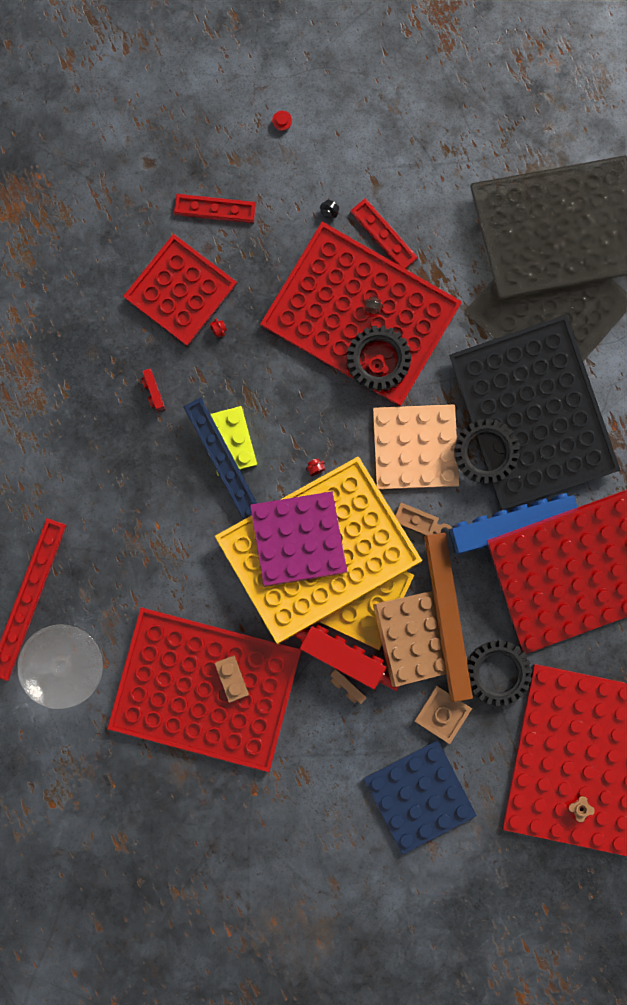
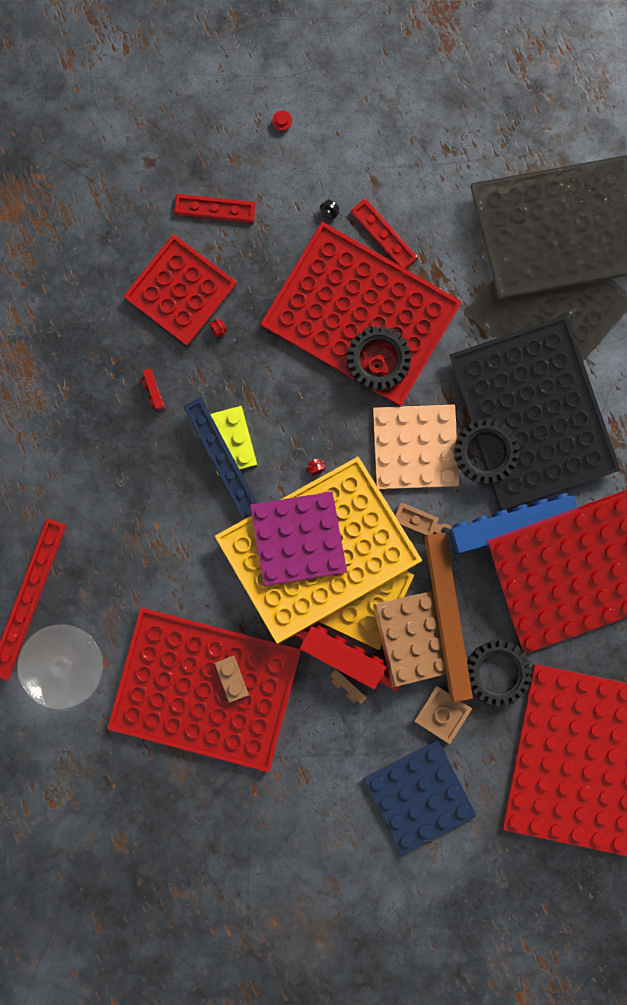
clear smoke plate [364,297,383,314] -> none
medium nougat plate [569,796,595,822] -> none

